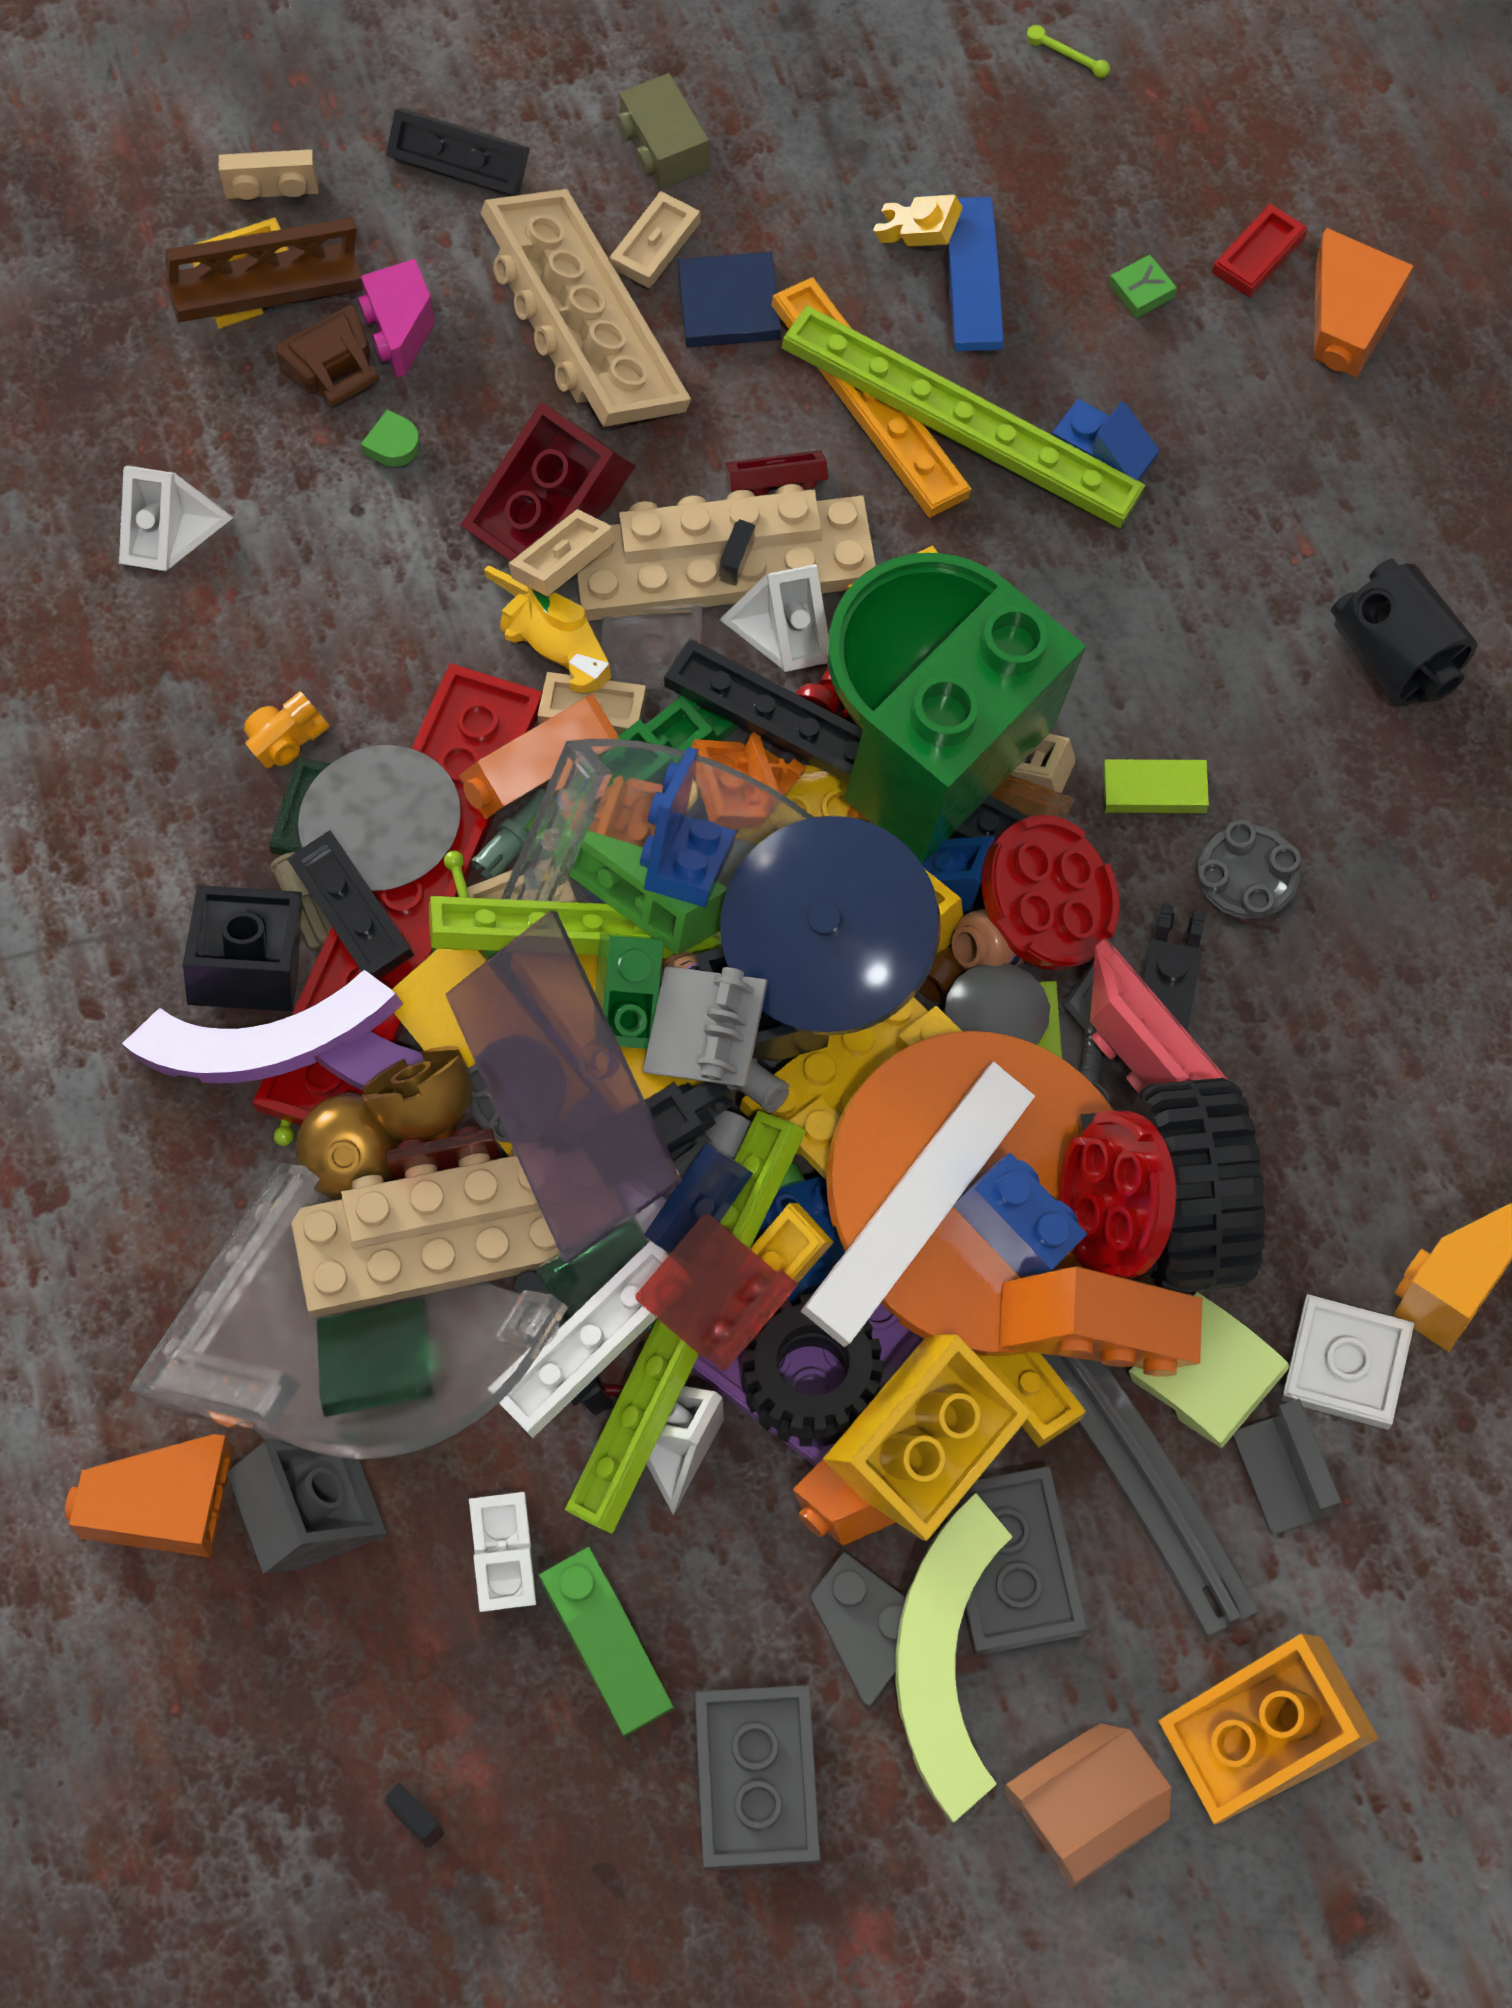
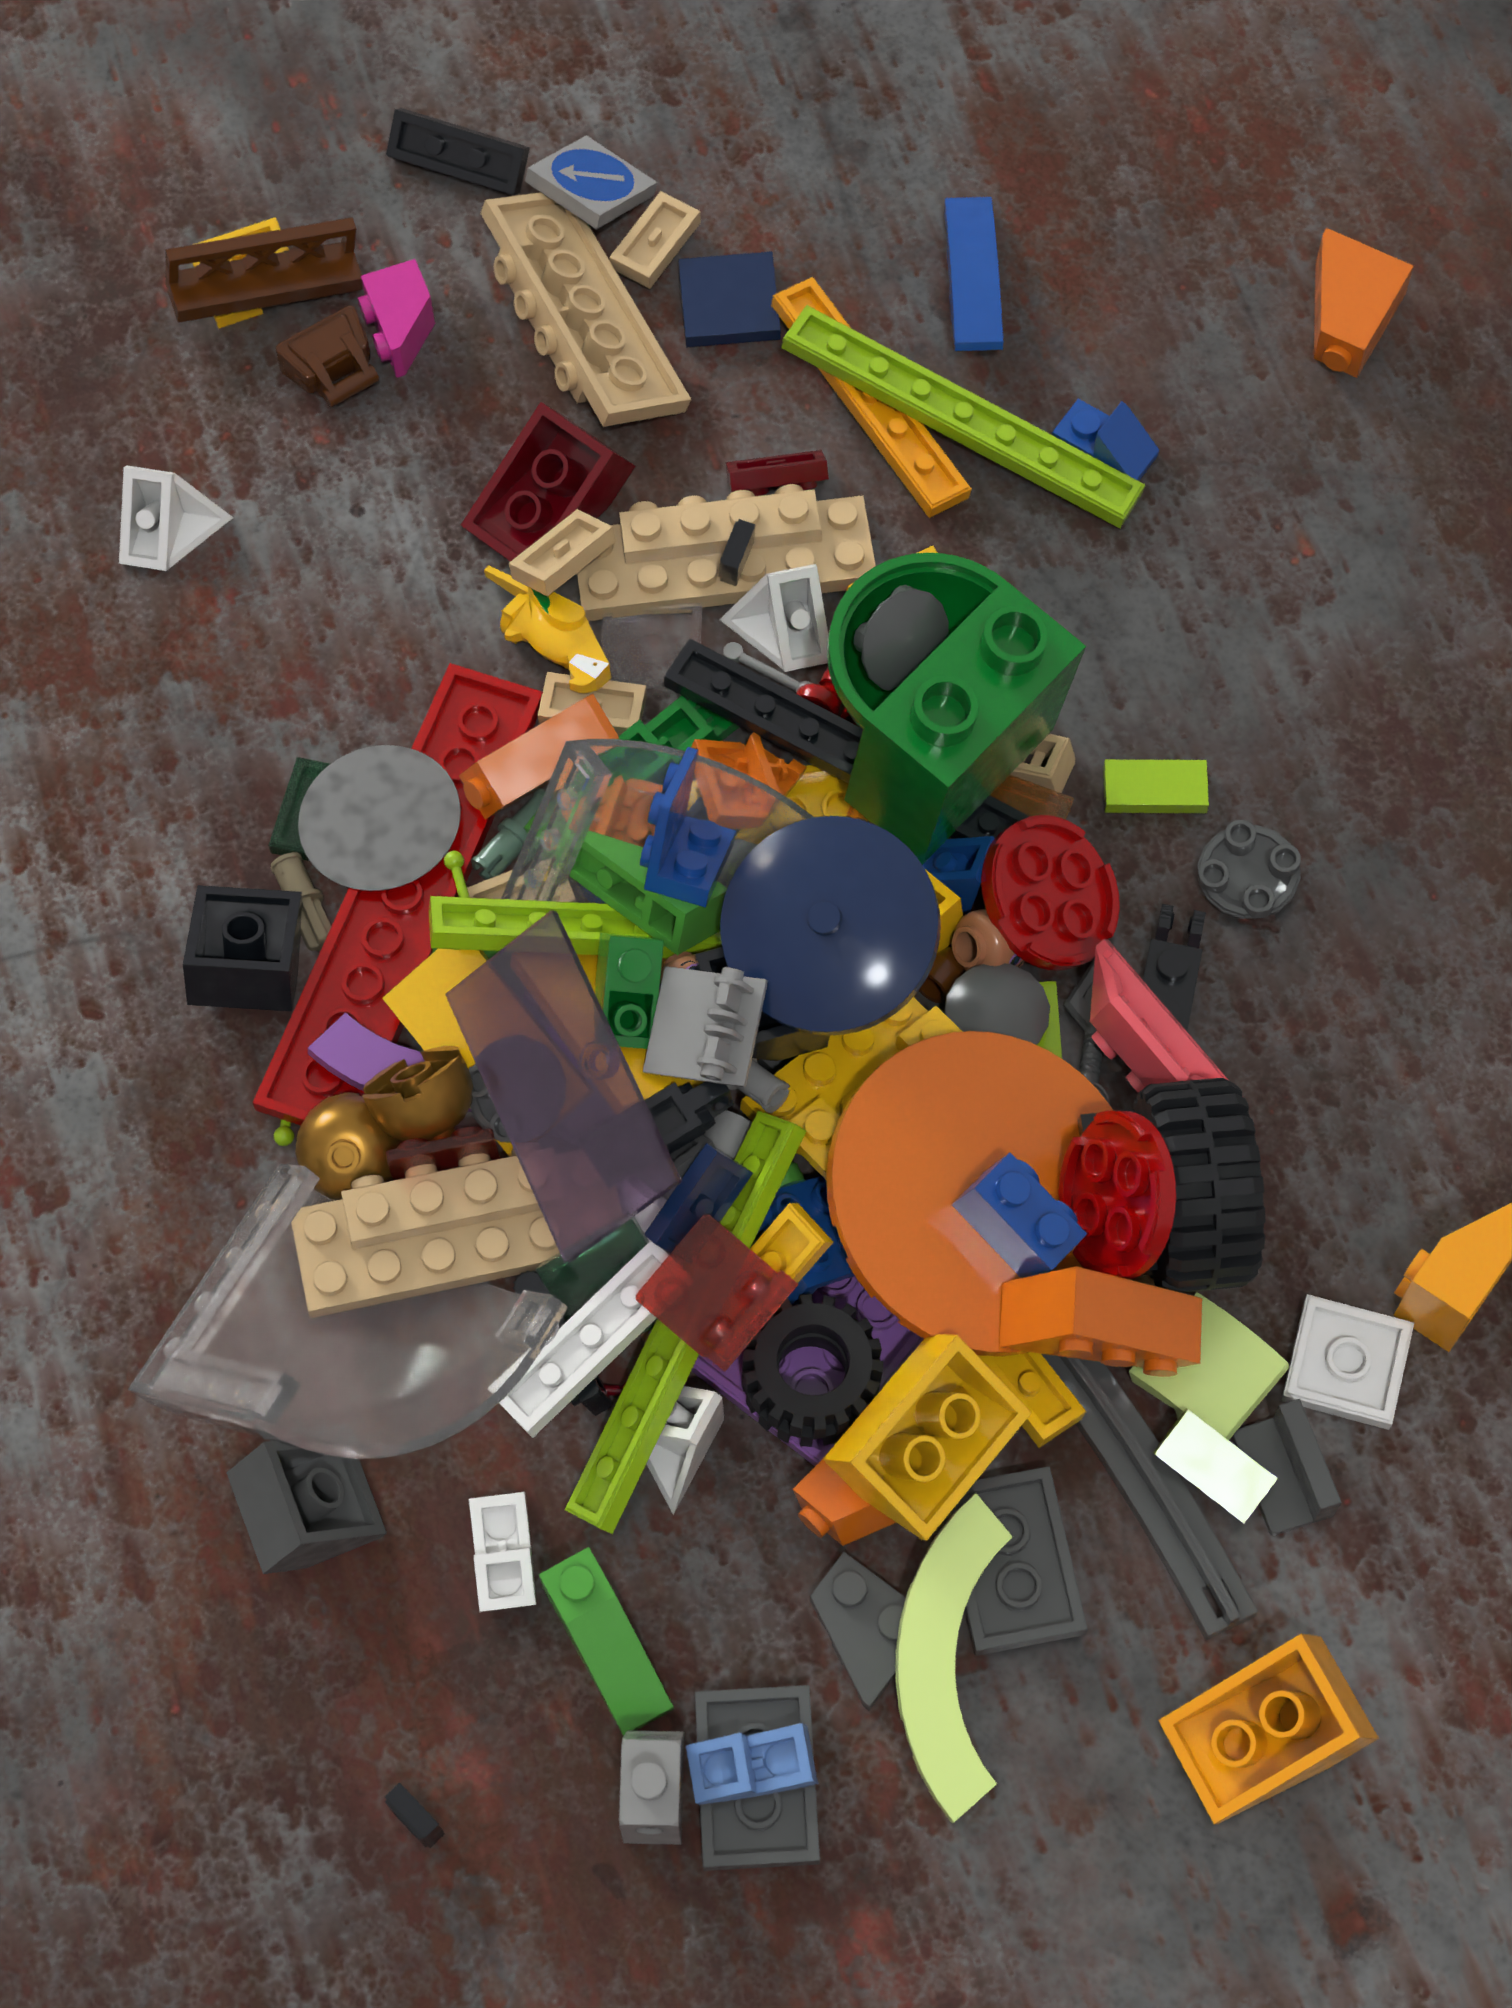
orange slope [65,1434,234,1558] -> none
tile [122,970,403,1083] -> none
tan plate [219,149,319,200] -> none
light orange plate [244,691,330,770] -> none
black plate [287,830,415,980] -> none
clear green tile [317,1298,434,1417] -> none
bright green tile [361,409,420,467] -> none
olive brick [615,73,710,190] -> none
white tile [801,1061,1035,1347] -> none
yellow plate [873,195,963,246] -> none
nougat slope [1003,1723,1172,1890] -> none
lime hinge [1027,25,1110,78] -> none
bright green tile [1109,255,1177,318] -> none
red tile [1212,203,1308,298] -> none
black cylinder [1331,559,1478,706] -> none
none -> tile [525,135,657,229]
none -> light grey torso [619,1731,685,1845]
none -> medium blue slope [686,1723,818,1805]
none -> light grey hinge [723,642,812,692]
none -> dark grey dish [854,585,949,692]
none -> tile [1152,1408,1278,1523]

